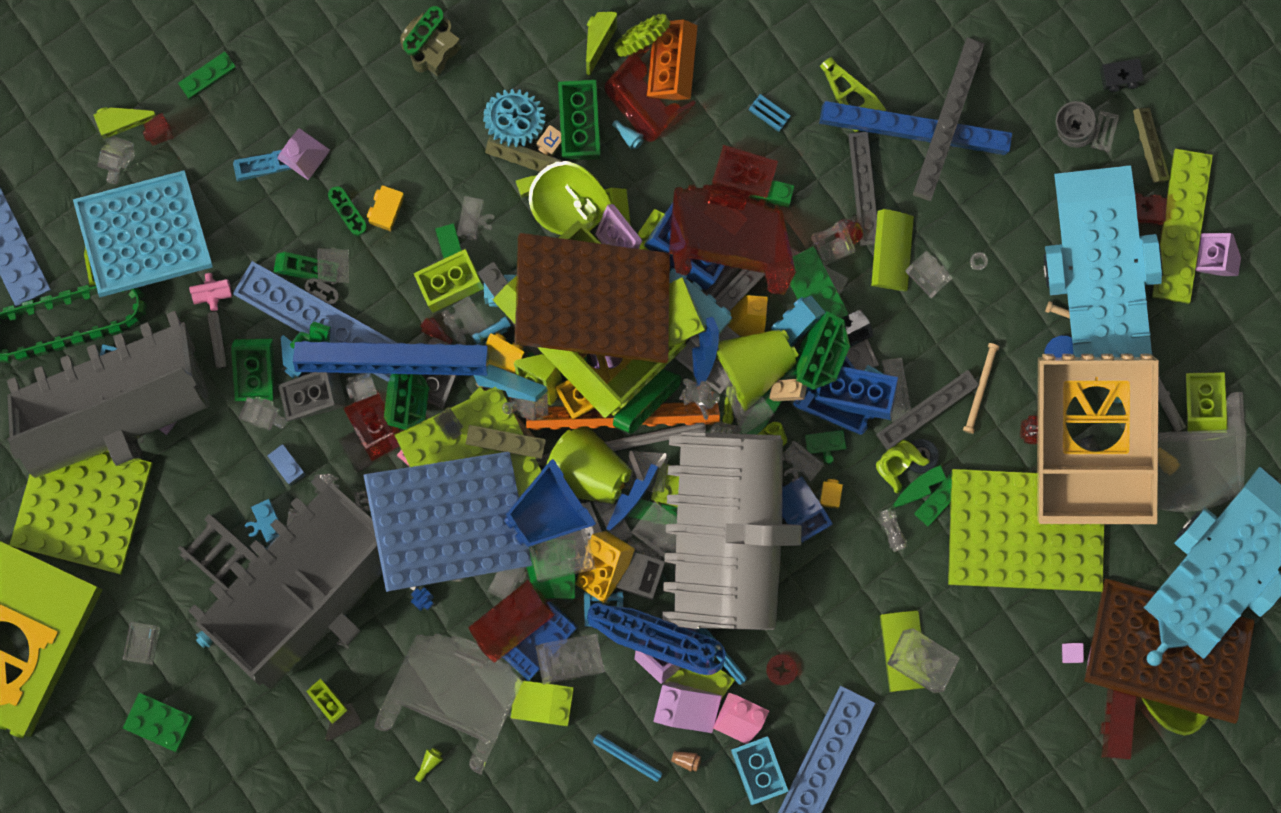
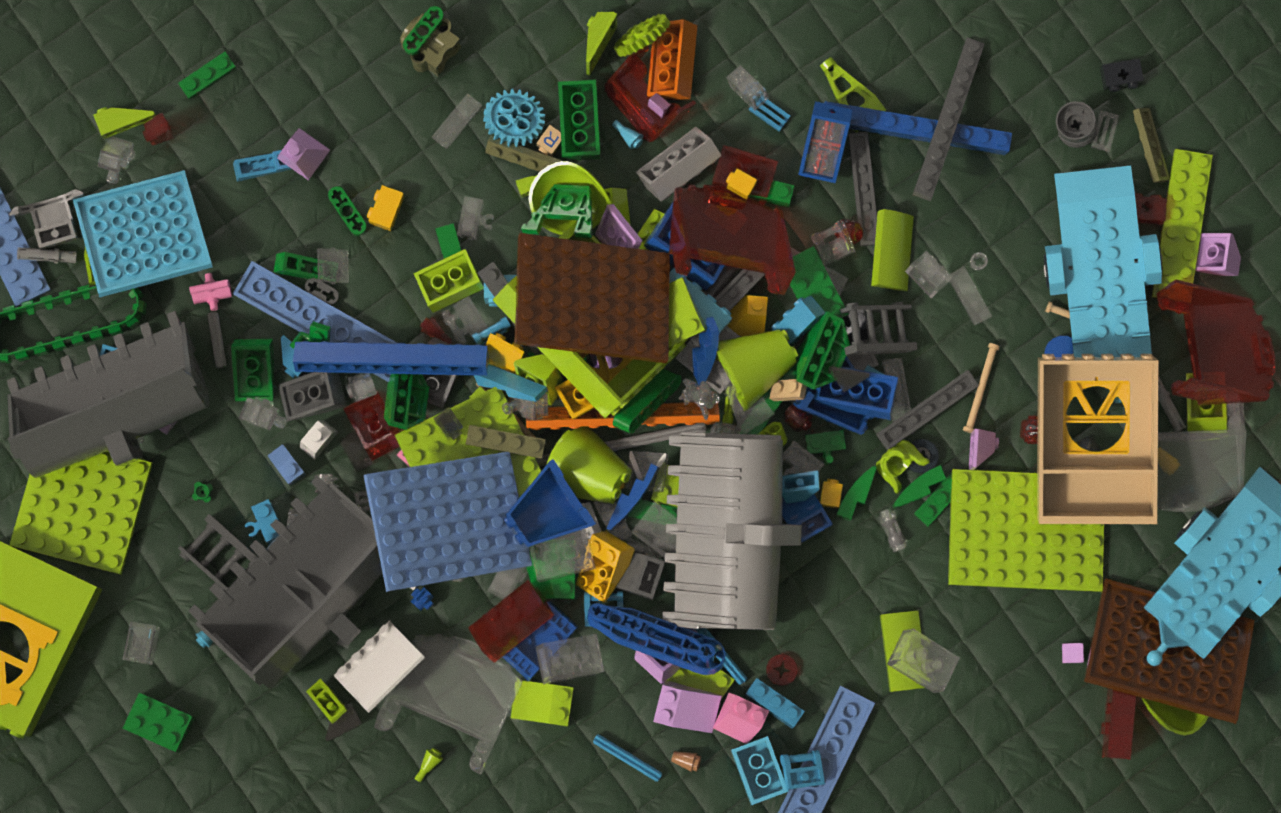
none -> light grey piece [9,189,83,249]
none -> light grey pin [17,247,76,264]
none -> green plate [192,482,213,503]
none -> white torso [300,420,338,460]
none -> white slope [334,621,425,713]
none -> clear tile [432,93,482,150]
none -> green wing [521,184,593,238]
none -> light grey brick [636,127,722,201]
none -> lavender slope [648,93,671,118]
none -> clear brick [726,65,769,111]
none -> yellow brick [726,169,757,200]
none -> dark azure brick [744,678,805,729]
none -> dark azure plate [780,750,825,790]
none -> dark azure slope [782,470,820,504]
none -> clear red head [784,404,813,432]
none -> brick [798,101,853,183]
none -> clear smoke slope [828,366,870,392]
none -> green slope [836,466,877,521]
none -> dark grey fence [840,302,917,355]
none -> clear tile [947,267,992,326]
none -> lavender slope [968,429,999,470]
none -> clear red windscreen [1157,280,1275,405]

